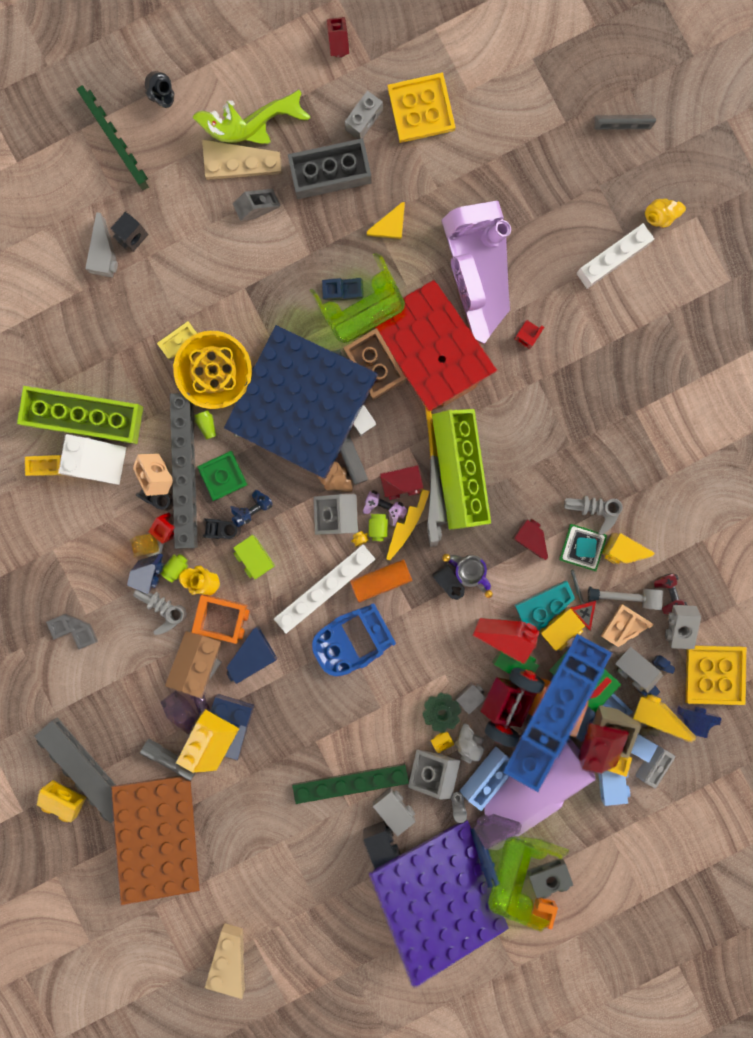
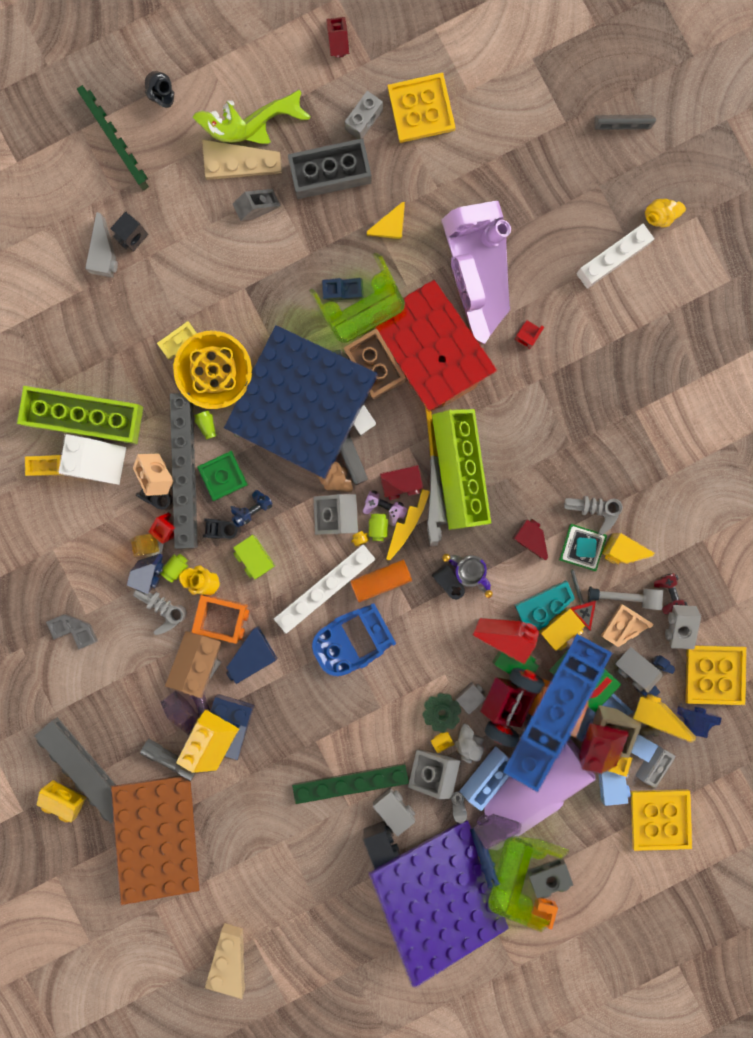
none -> yellow plate [631,789,692,851]

